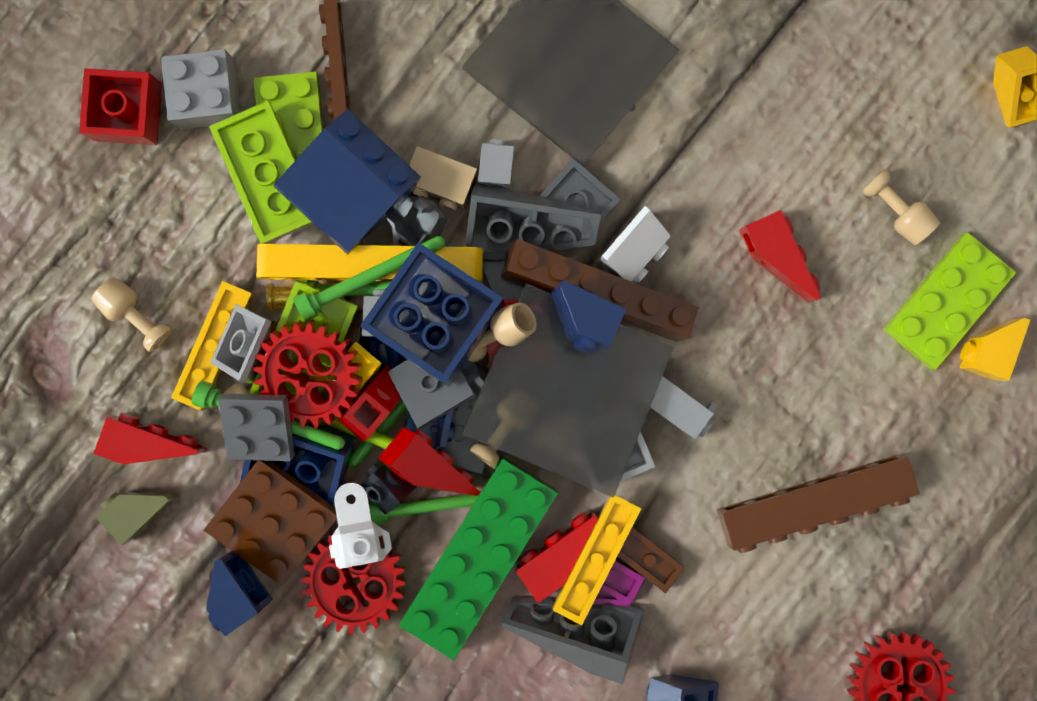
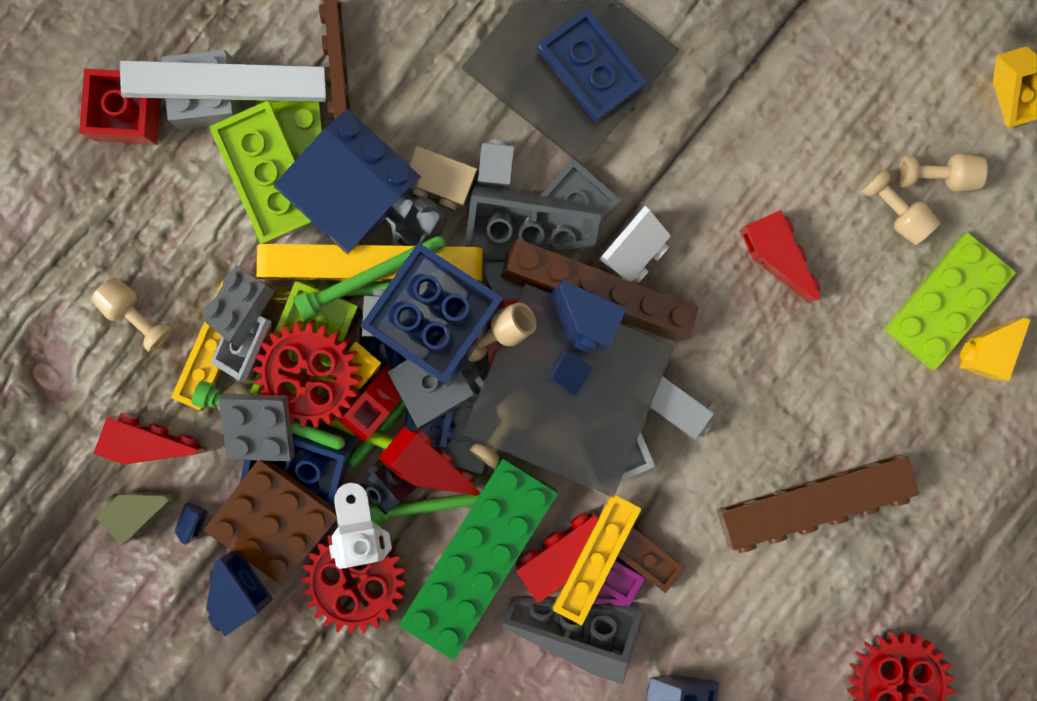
none -> white tile [120,61,326,102]
none -> dark blue slope [175,503,208,545]
none -> dark grey plate [202,265,275,348]
none -> dark blue plate [536,8,647,123]
none -> dark blue slope [547,350,593,397]
none -> tan piece [899,153,987,192]

